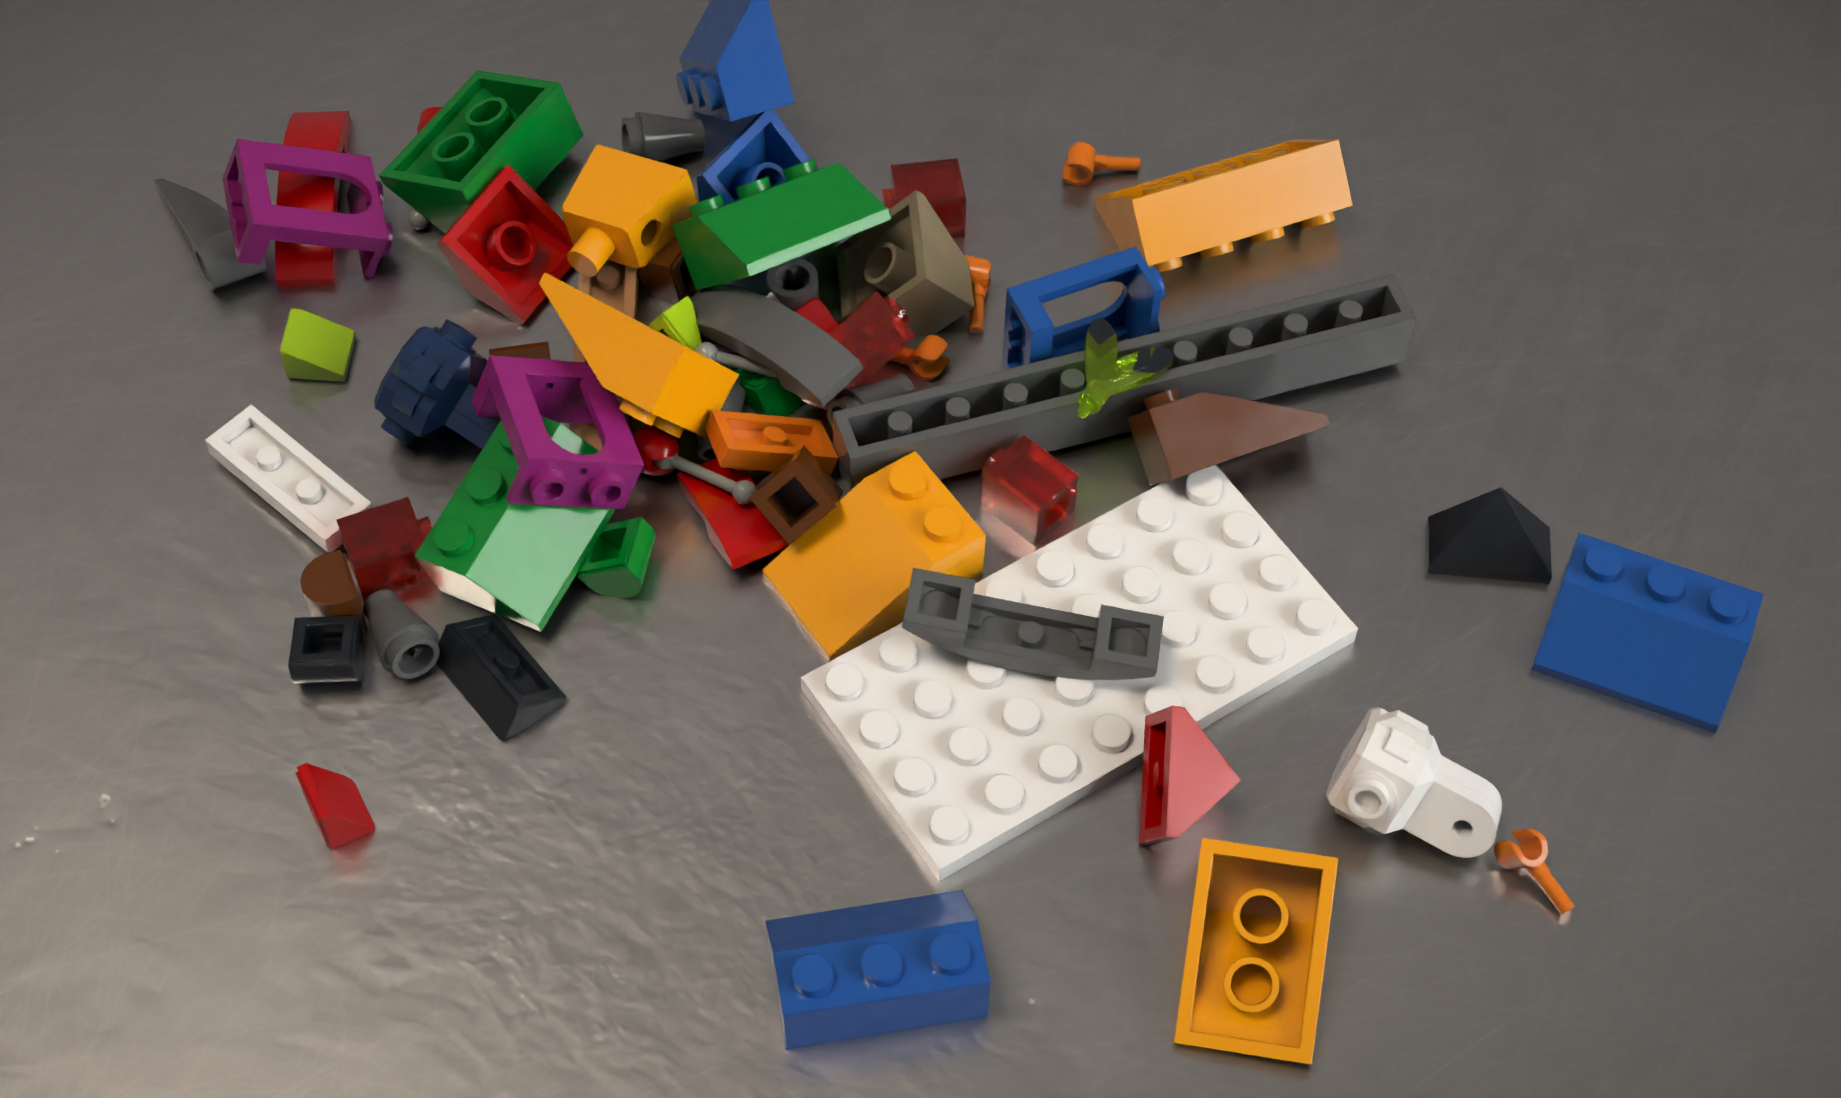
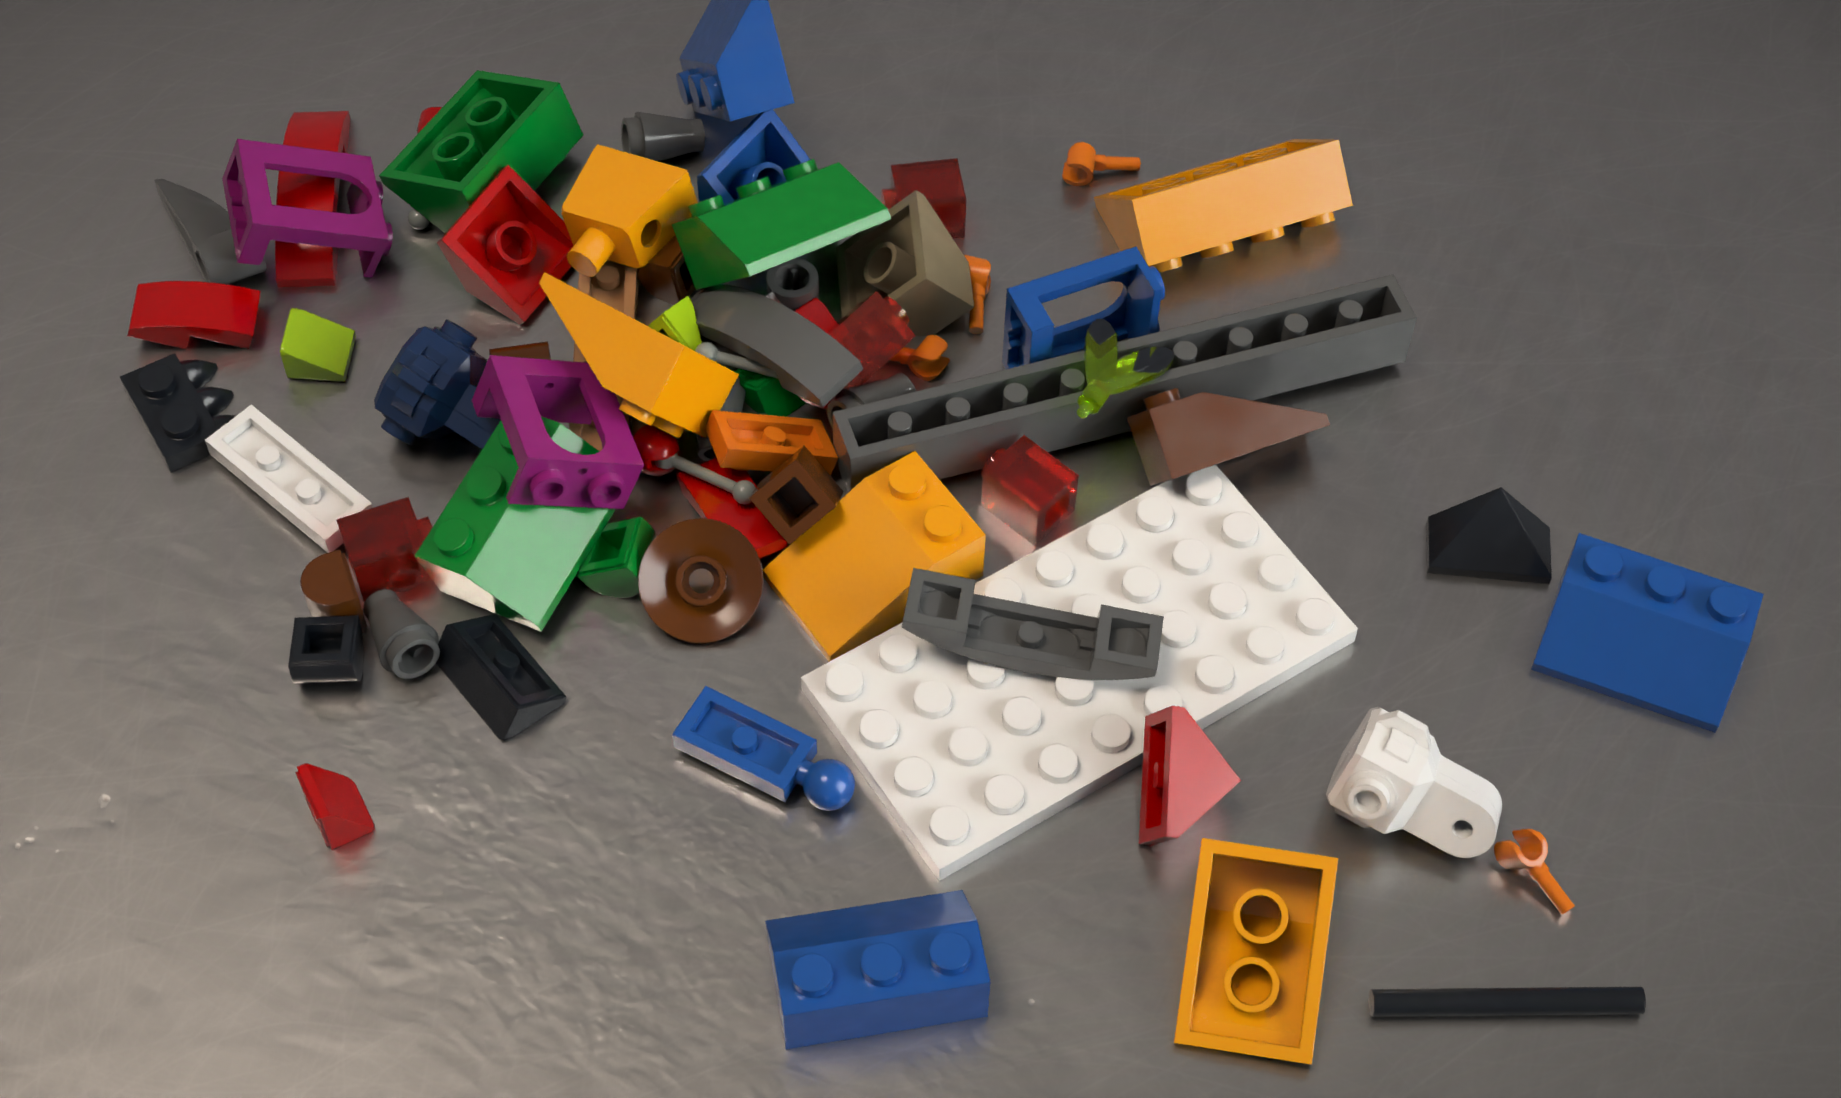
none -> black plate [120,353,235,473]
none -> red slope [127,281,261,349]
none -> reddish brown dish [638,518,763,643]
none -> blue plate [672,686,855,811]
none -> black bar [1369,987,1646,1017]

